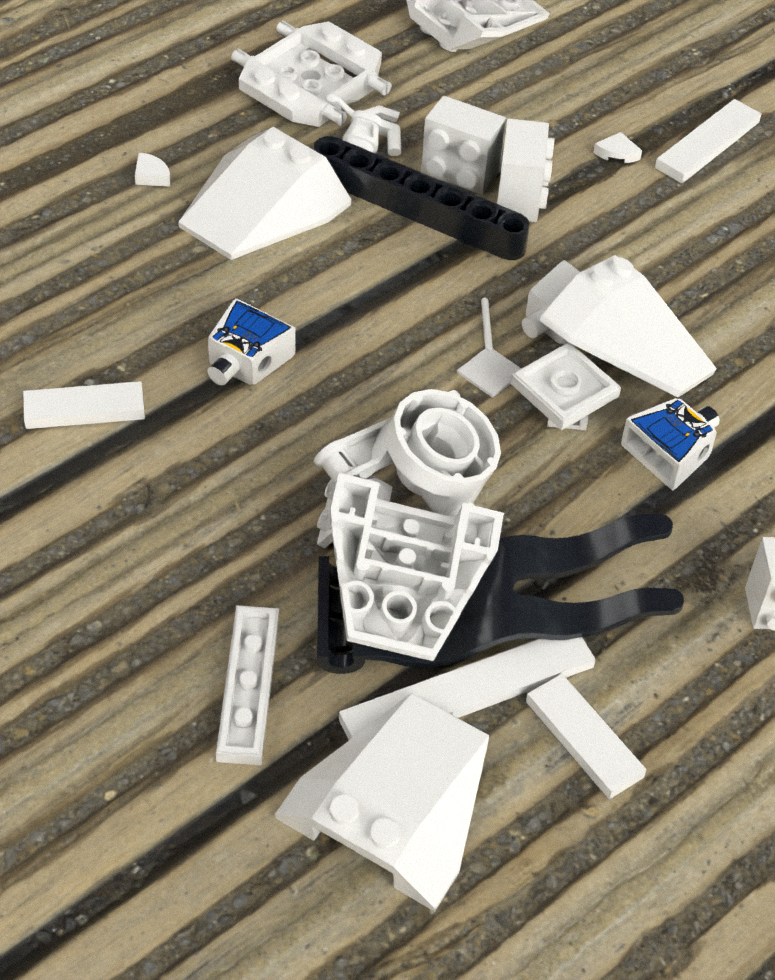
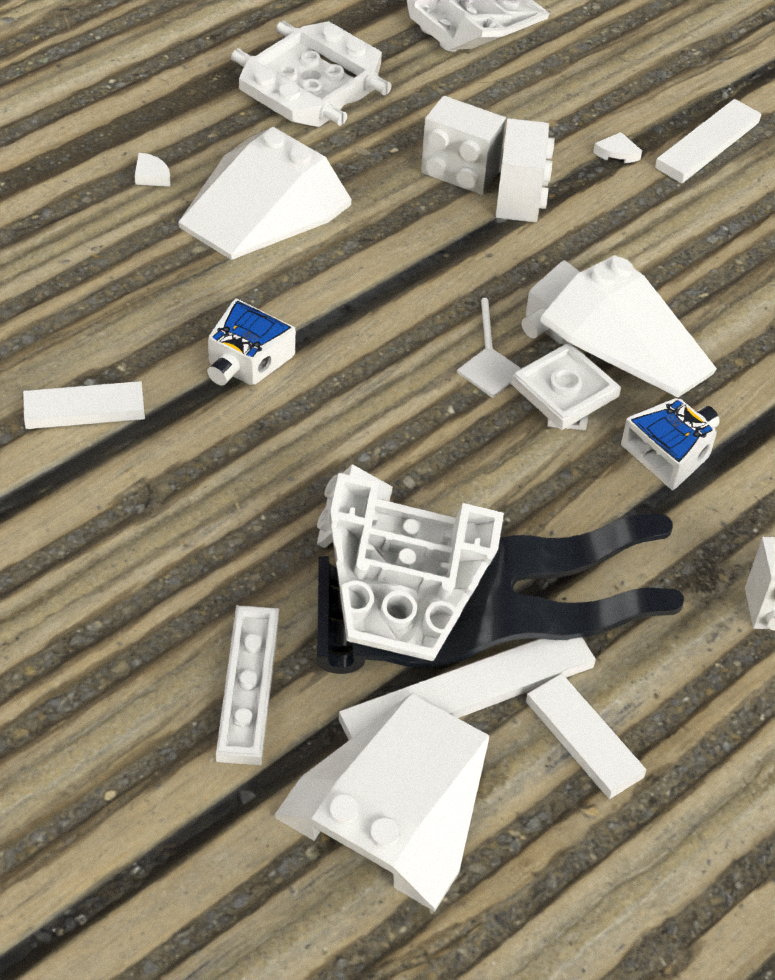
white piece [313,389,501,518] -> none
black beam [314,136,530,260] -> none
white piece [325,93,401,156] -> none

